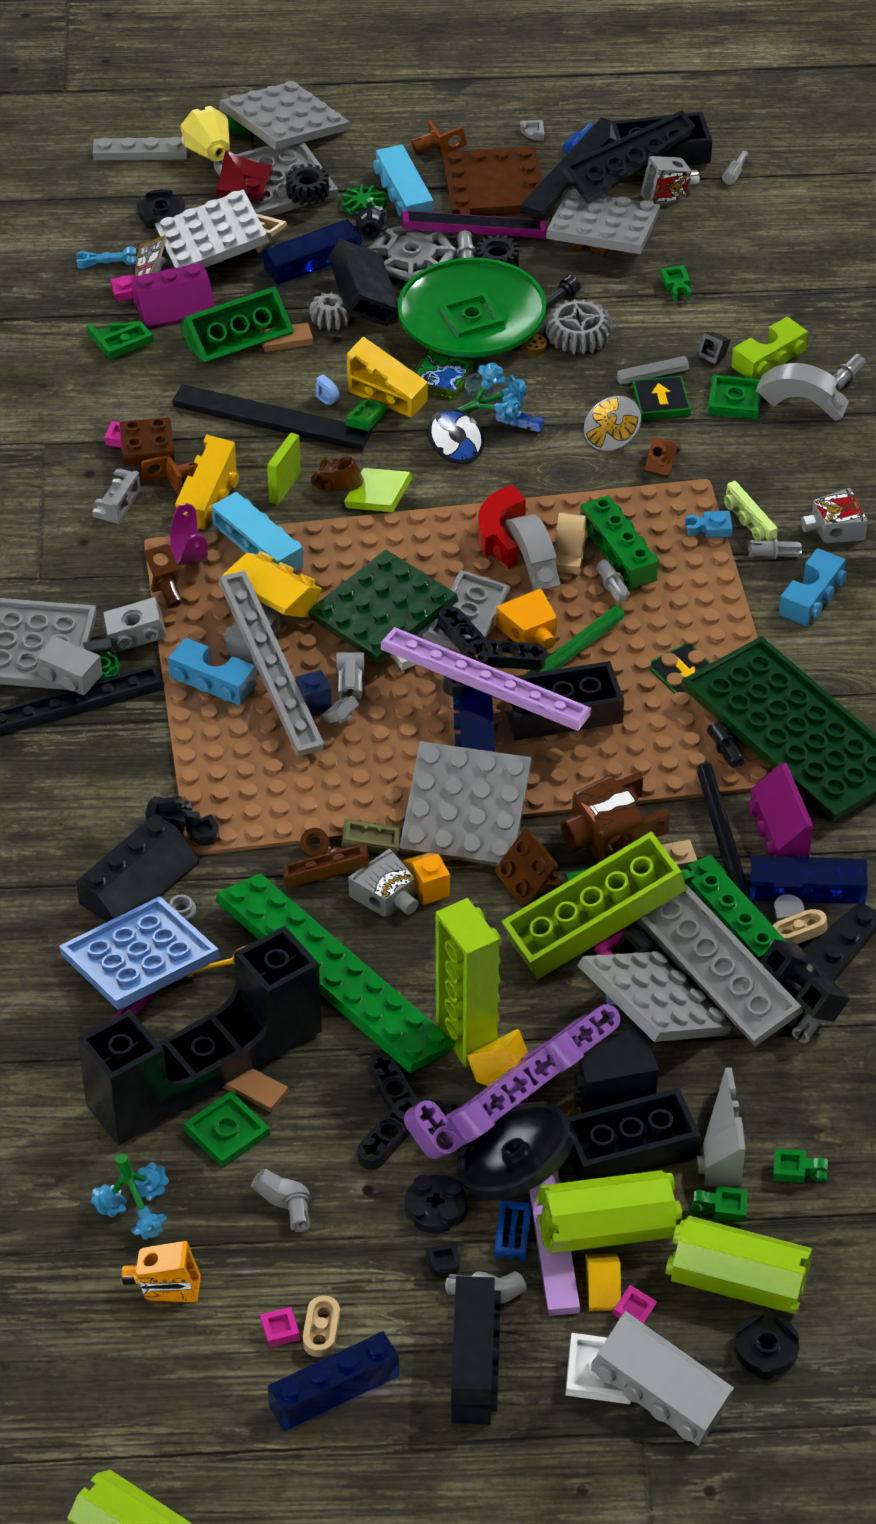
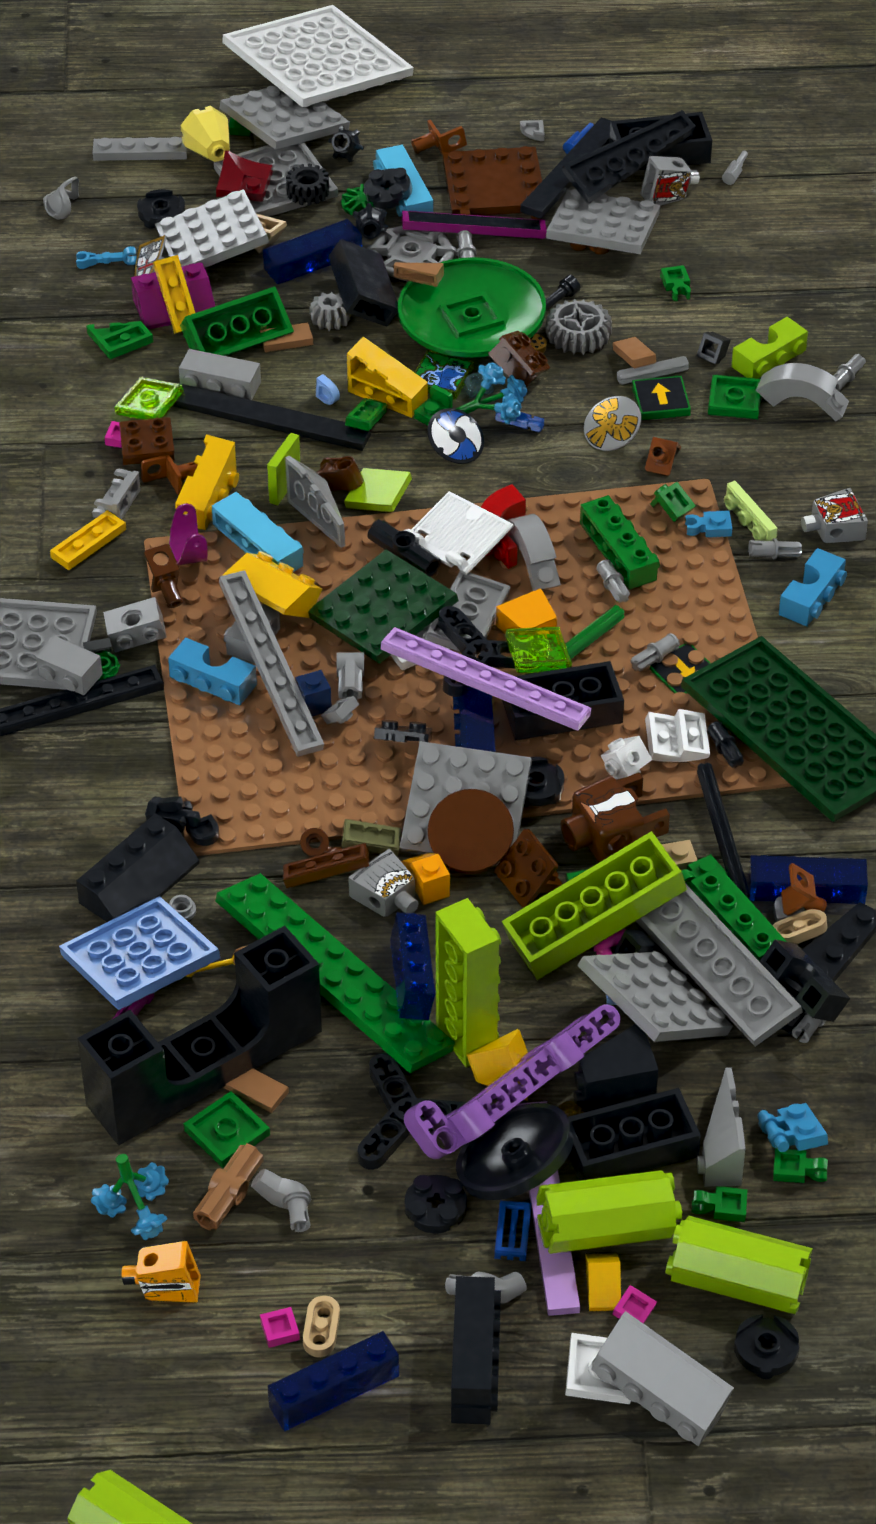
dark pink plate [110,275,134,302] -> none
black tile [425,1243,460,1278] -> none
black tyre [476,235,519,267] -> none
tan tile [554,513,588,575] -> none
magenta slope [747,763,813,869] -> none
none -> light grey piece [43,177,79,220]
none -> yellow plate [50,510,126,570]
none -> clear neon green tile [114,377,184,420]
none -> yellow plate [153,255,195,334]
none -> light grey brick [179,349,261,400]
none -> medium nougat piece [193,1143,263,1230]
none -> white plate [222,5,414,107]
none -> light grey wedge [285,456,345,547]
none -> black rock [328,126,364,163]
none -> black plate [364,168,413,209]
none -> black piece [367,519,441,577]
none -> black wing [374,720,432,743]
none -> clear blue brick [390,912,436,1021]
none -> medium nougat piece [393,262,444,287]
none -> white window [404,491,514,575]
none -> green bracket [414,384,453,426]
none -> reddish brown tile [428,789,514,874]
none -> reddish brown bracket [488,331,550,387]
none -> clear neon green tile [505,627,572,673]
none -> black plate [524,757,565,807]
none -> white brick [600,736,652,779]
none -> medium nougat tile [613,337,656,369]
none -> light grey axle [630,633,680,671]
none -> white slope [645,709,710,762]
none -> green bracket [650,482,696,522]
none -> dark azure plate [757,1103,828,1152]
none -> dark orange bracket [781,863,827,916]

